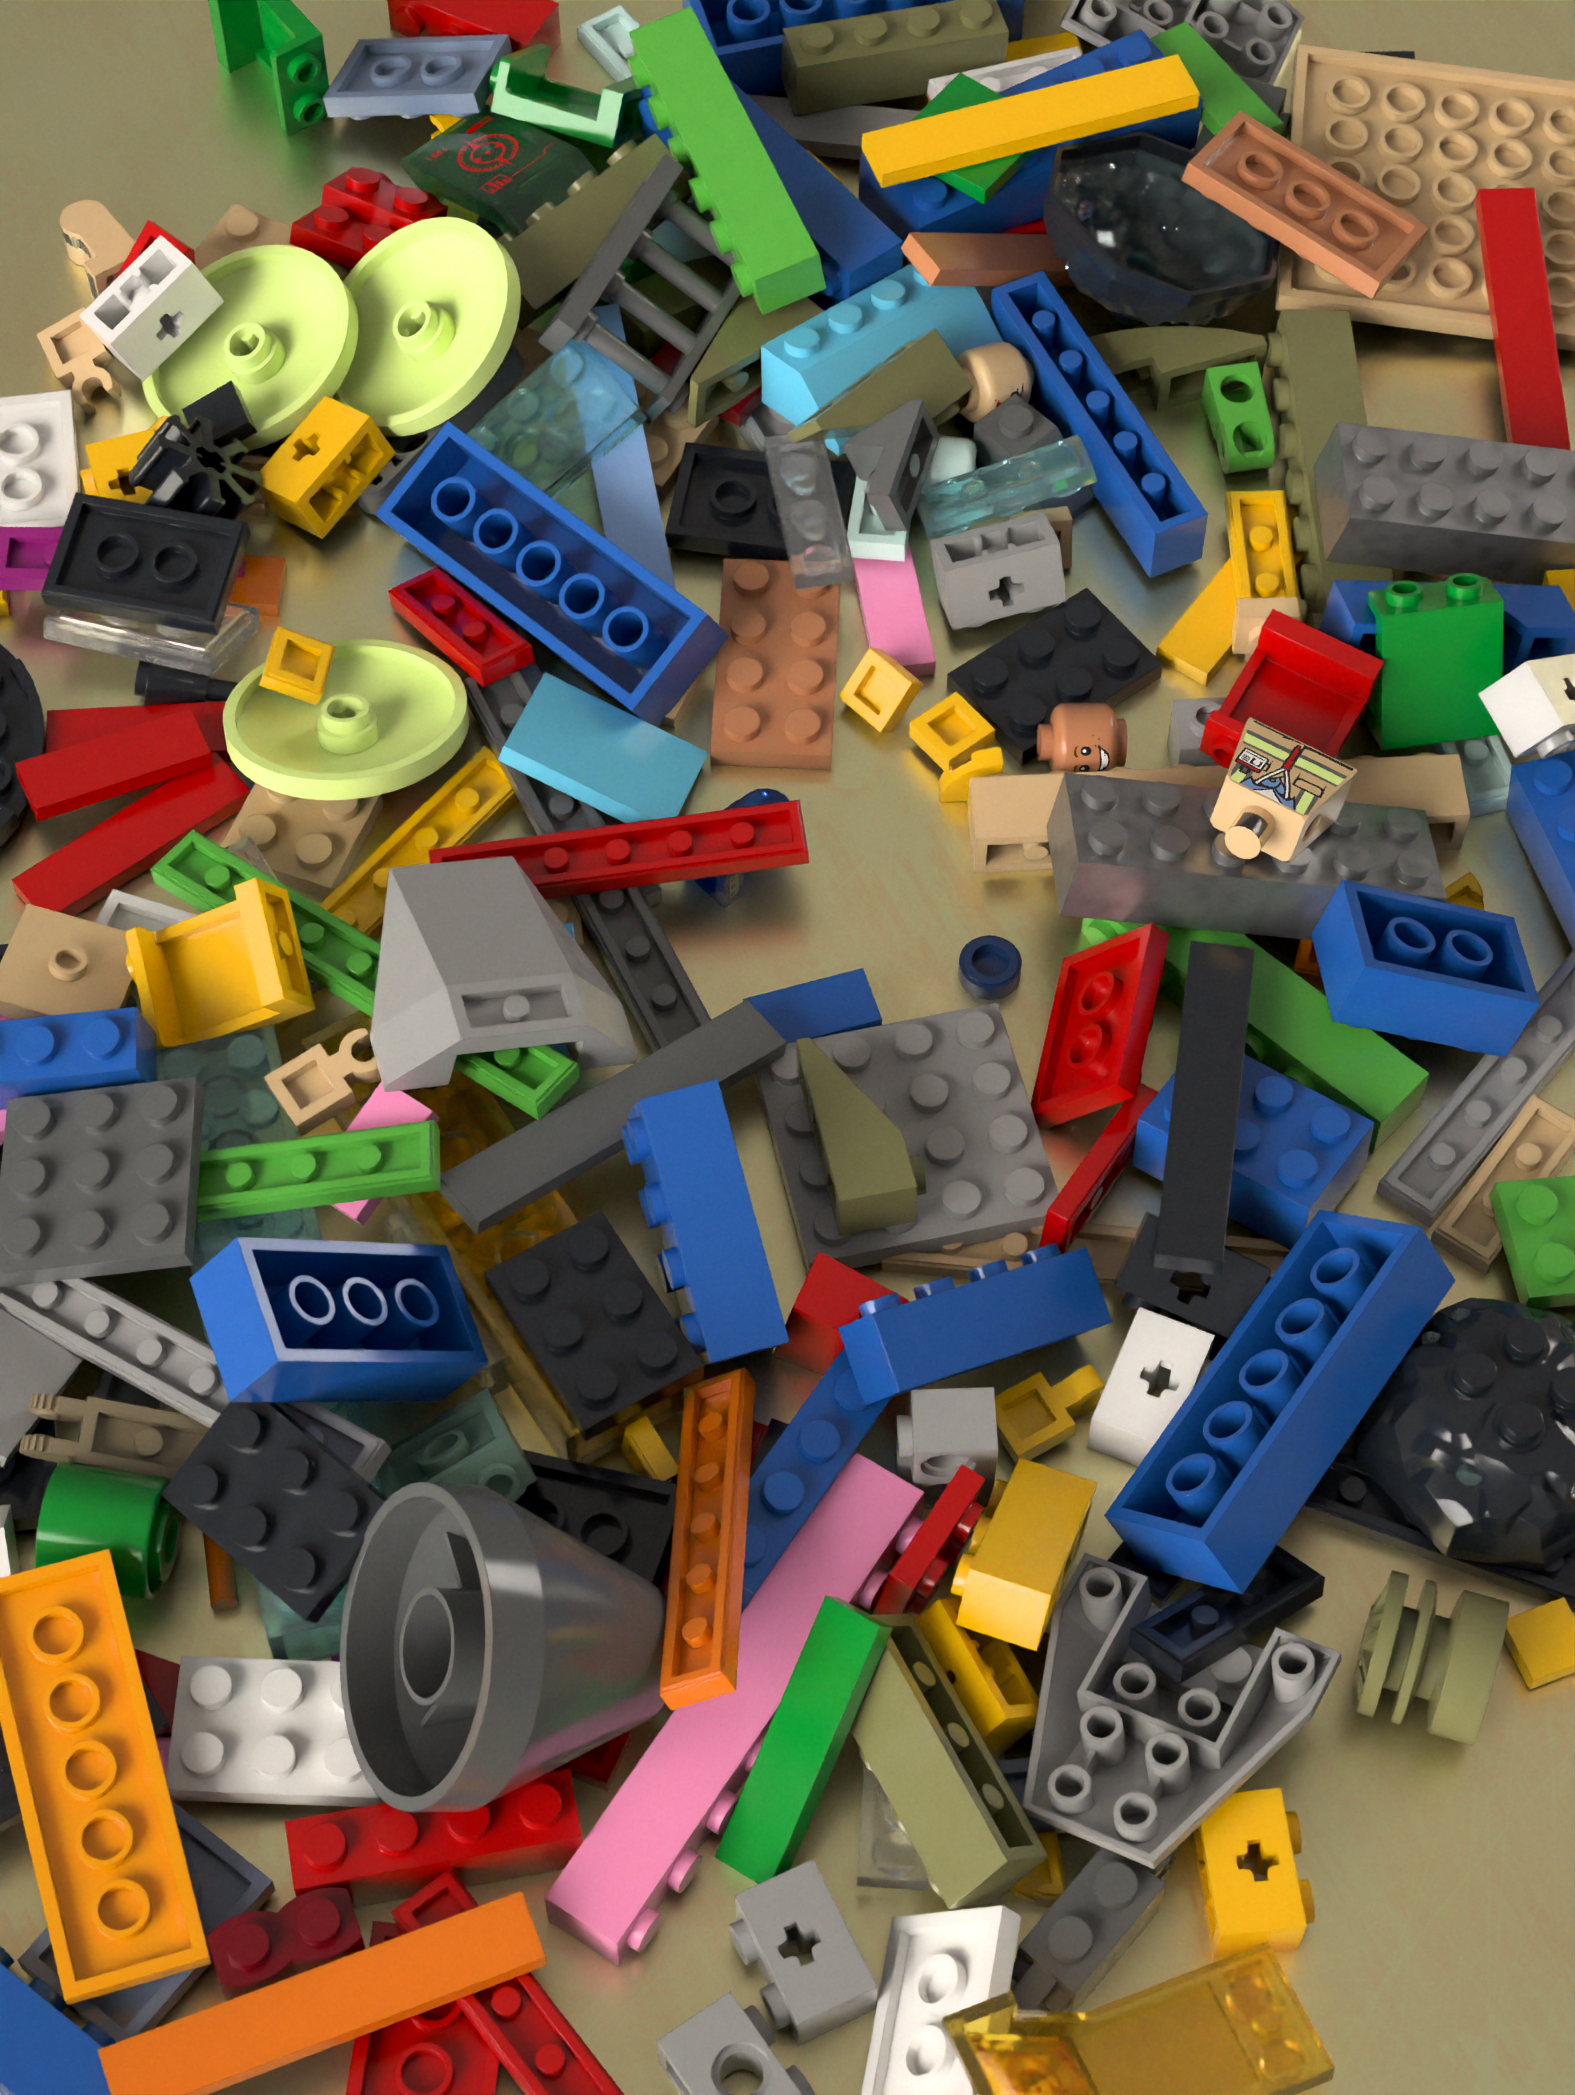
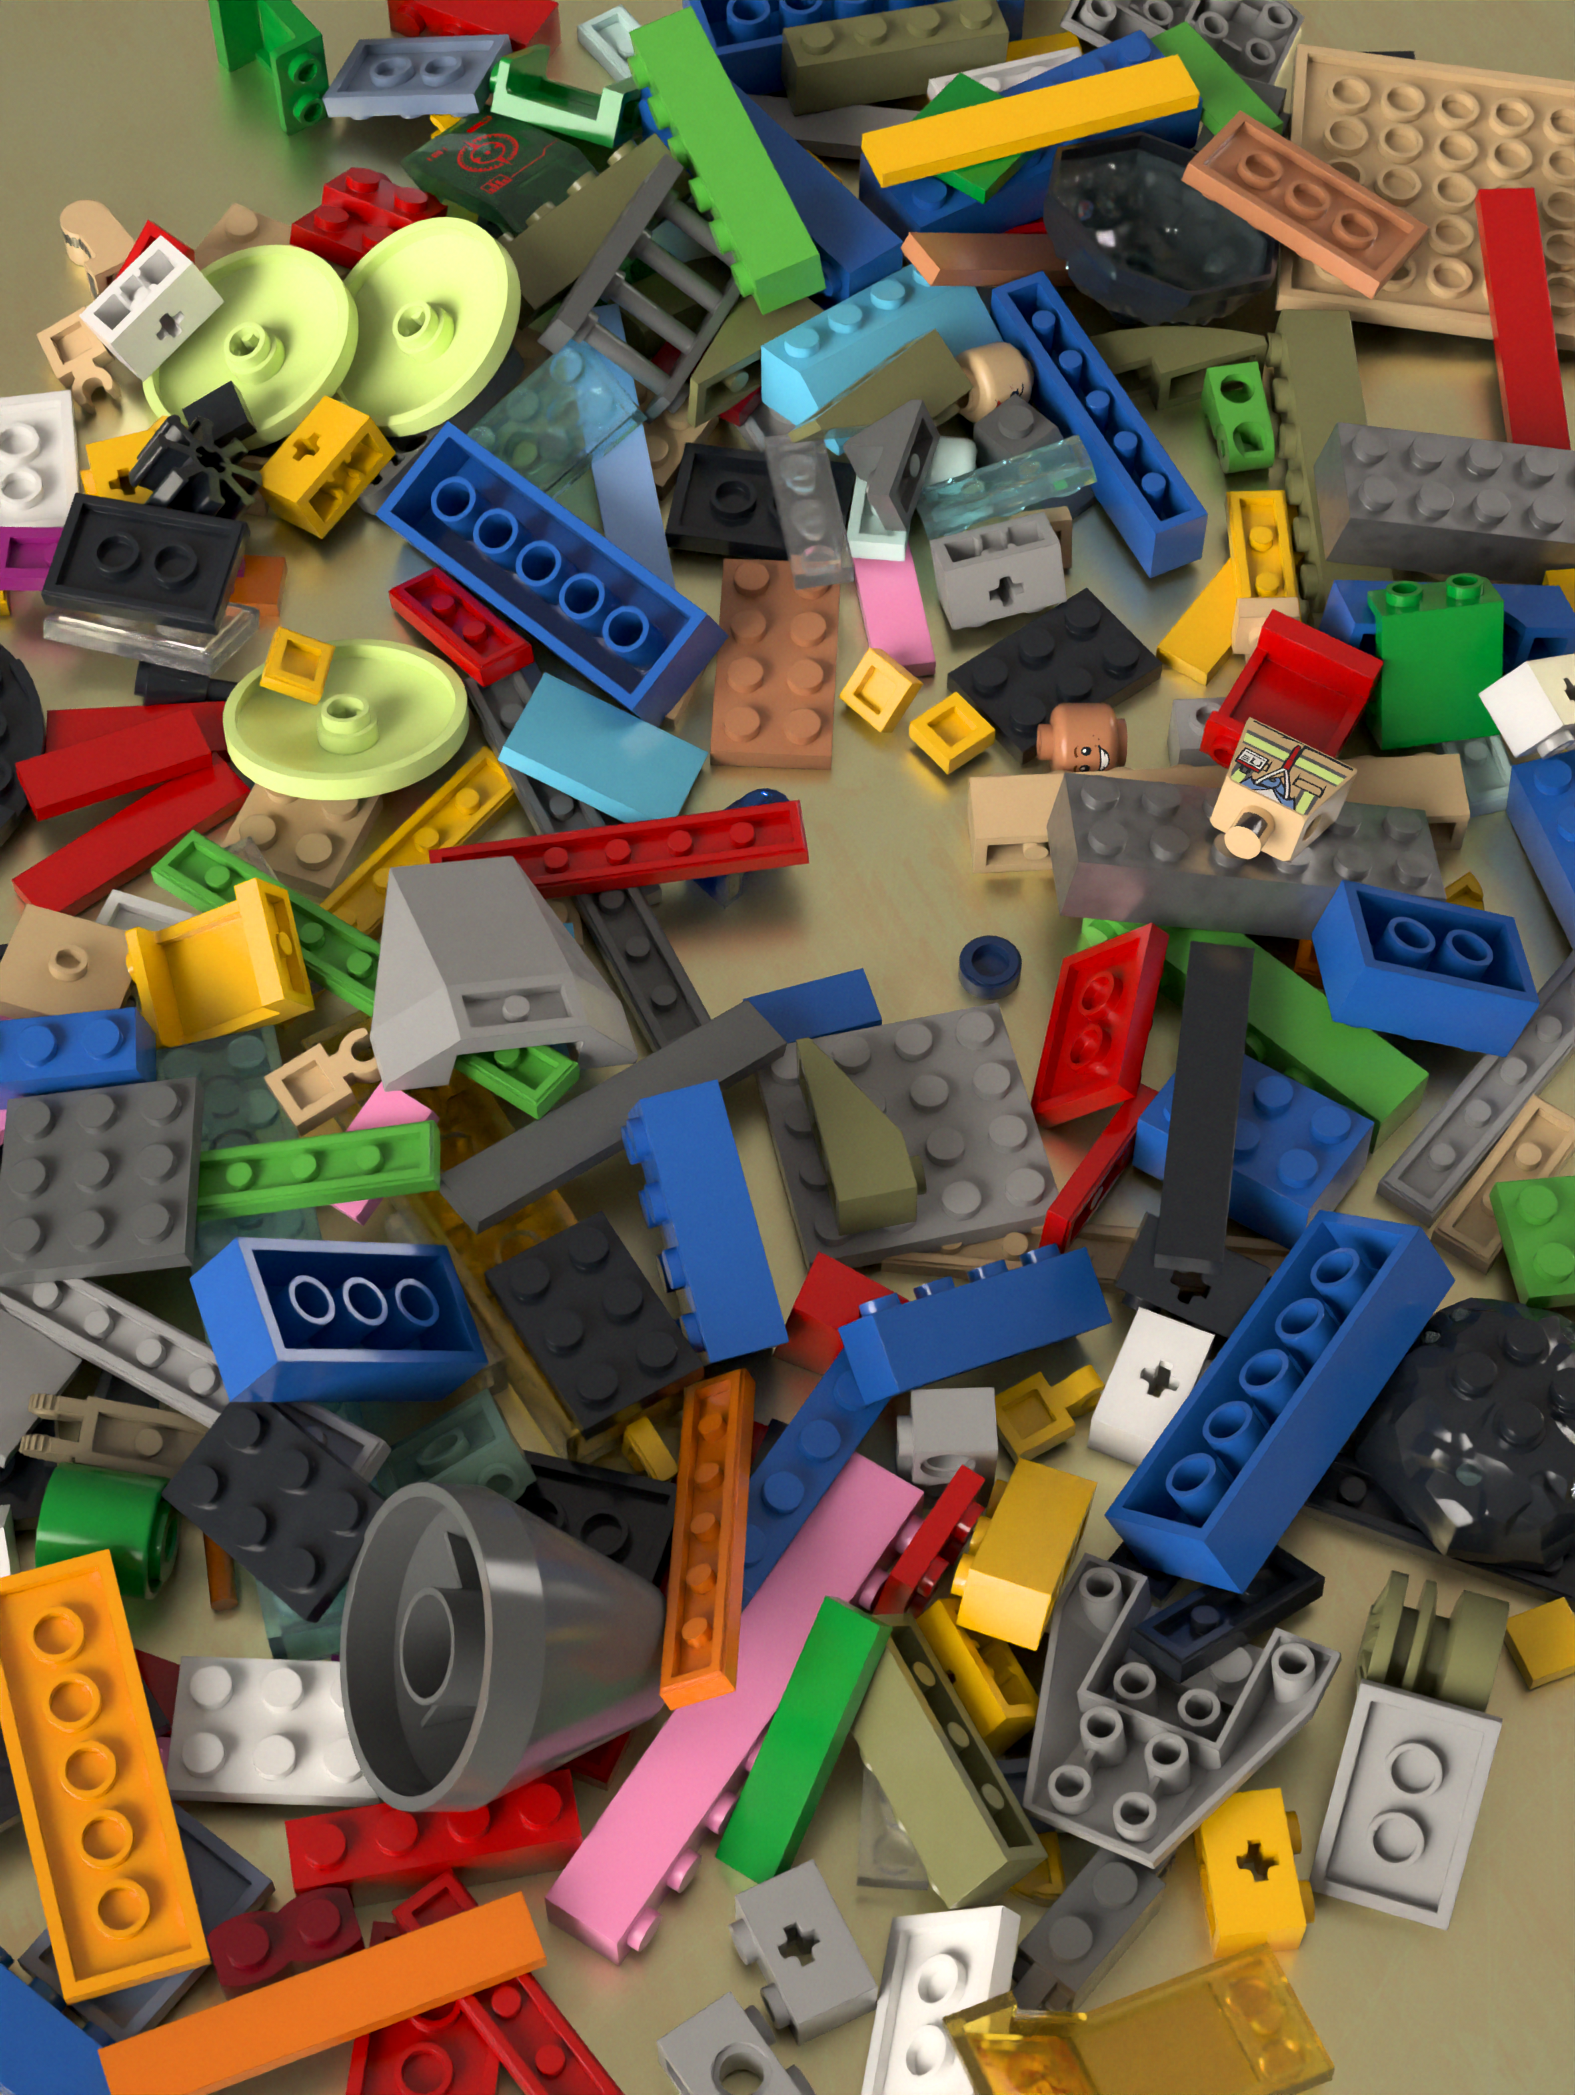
yellow tile [938,747,1003,803] -> none
none -> light grey plate [1309,1678,1503,1931]

